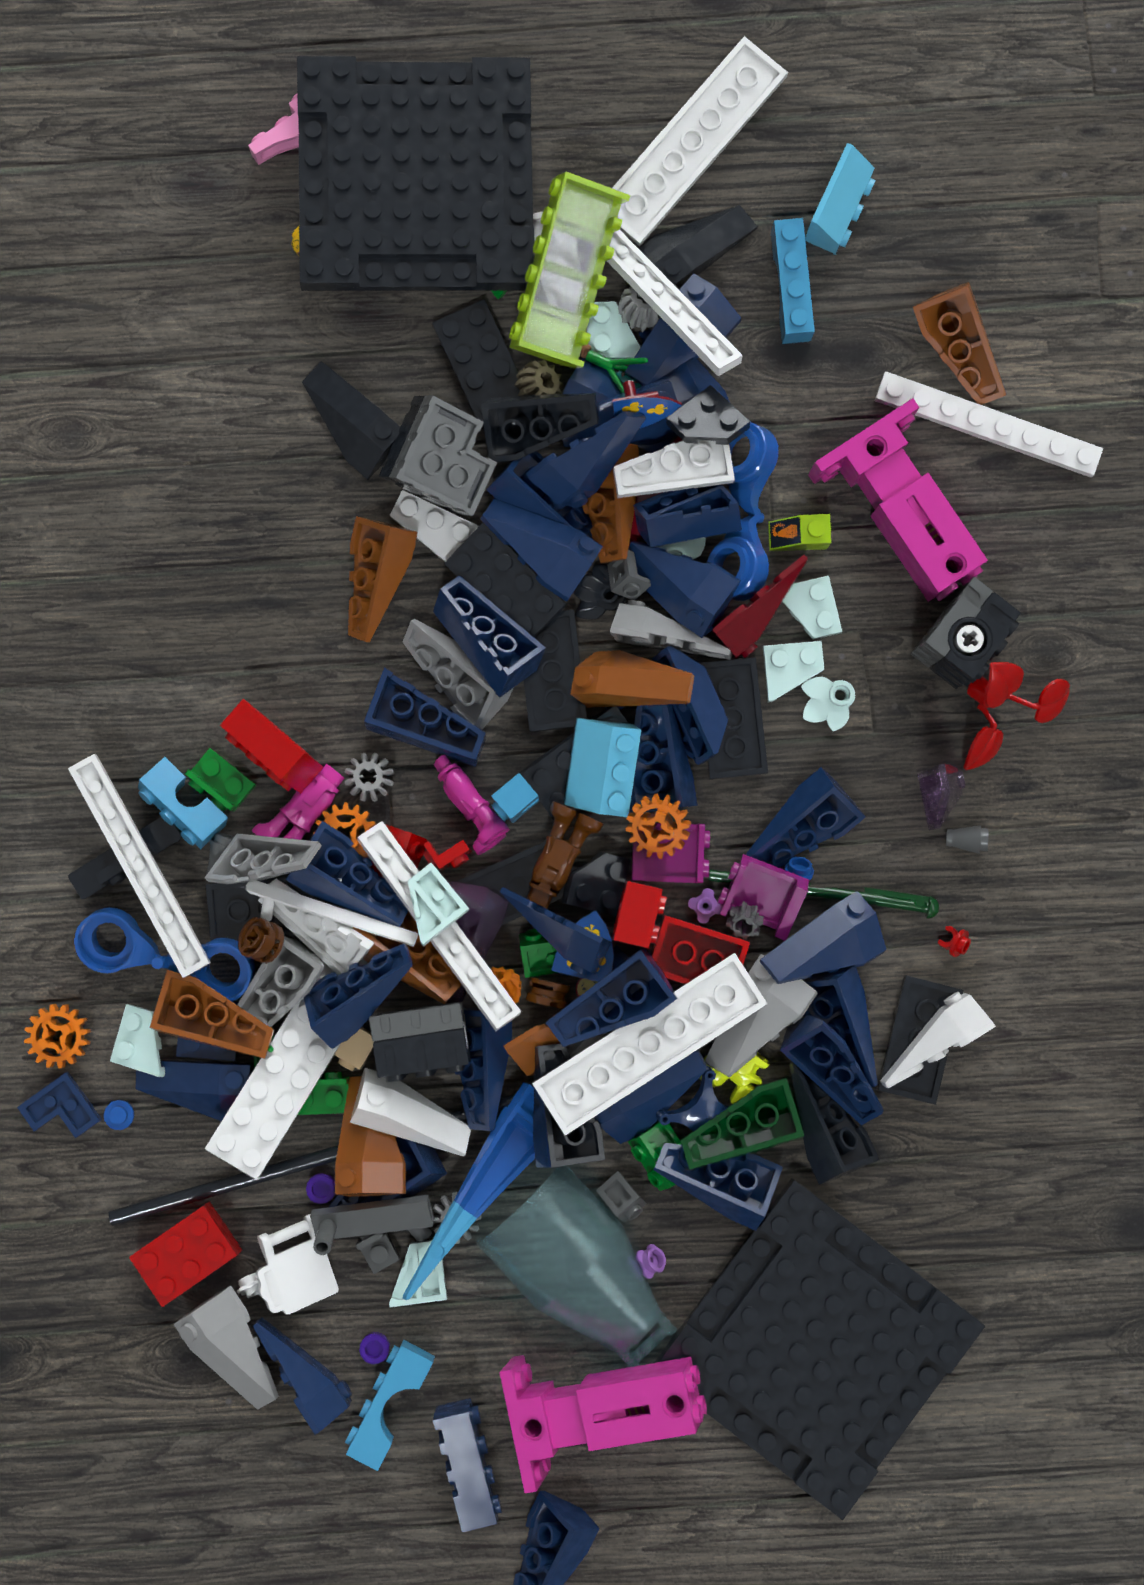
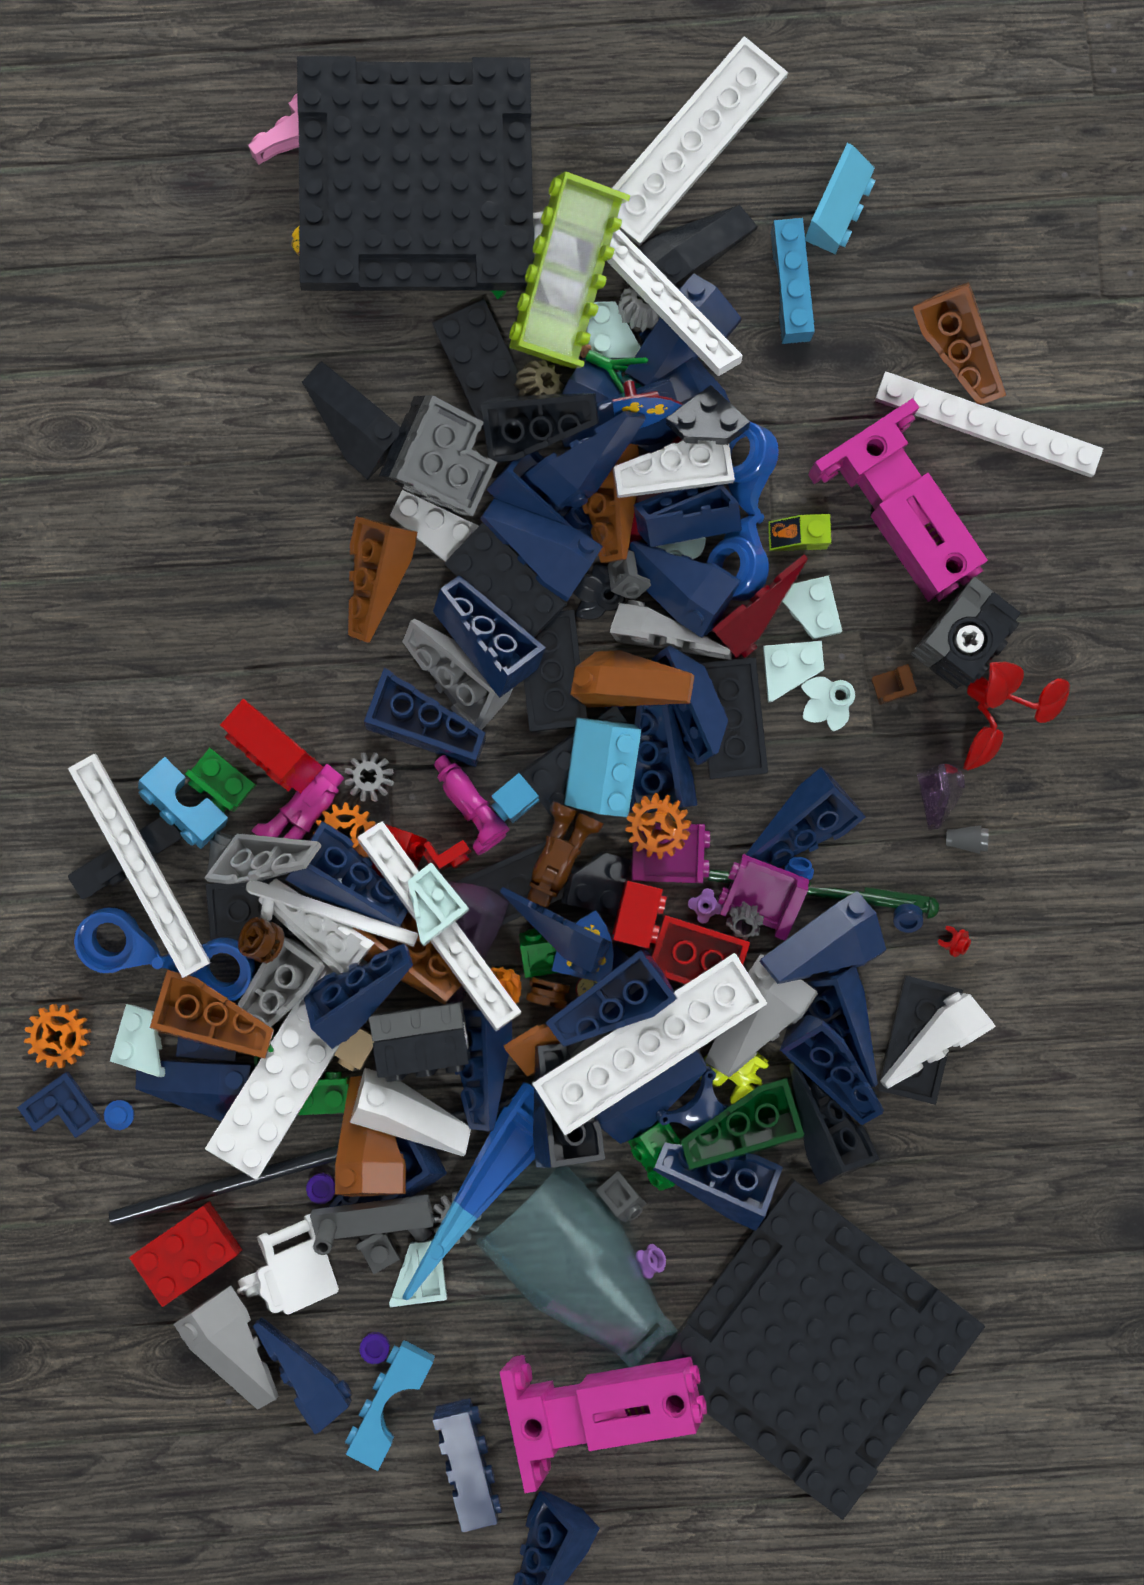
none -> reddish brown panel [871,664,917,705]
none -> dark blue tile [893,904,923,933]

